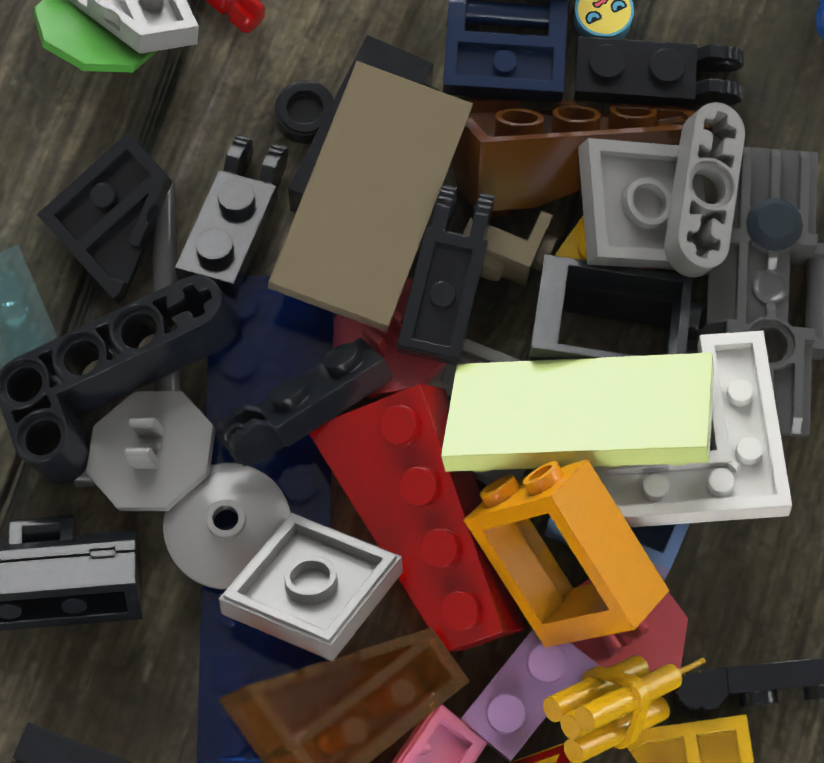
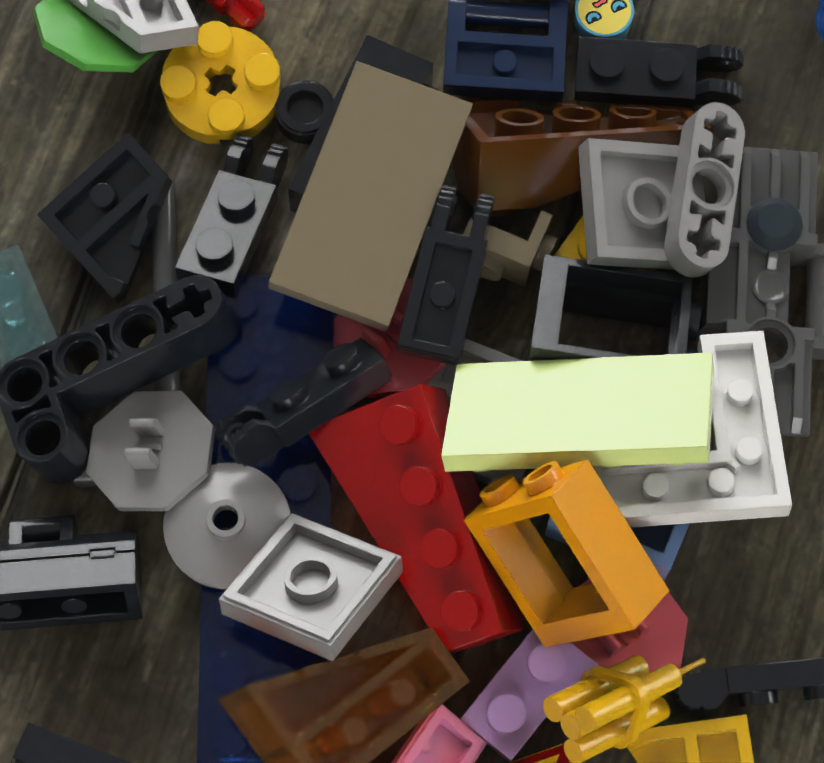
none -> yellow plate [160,21,281,144]

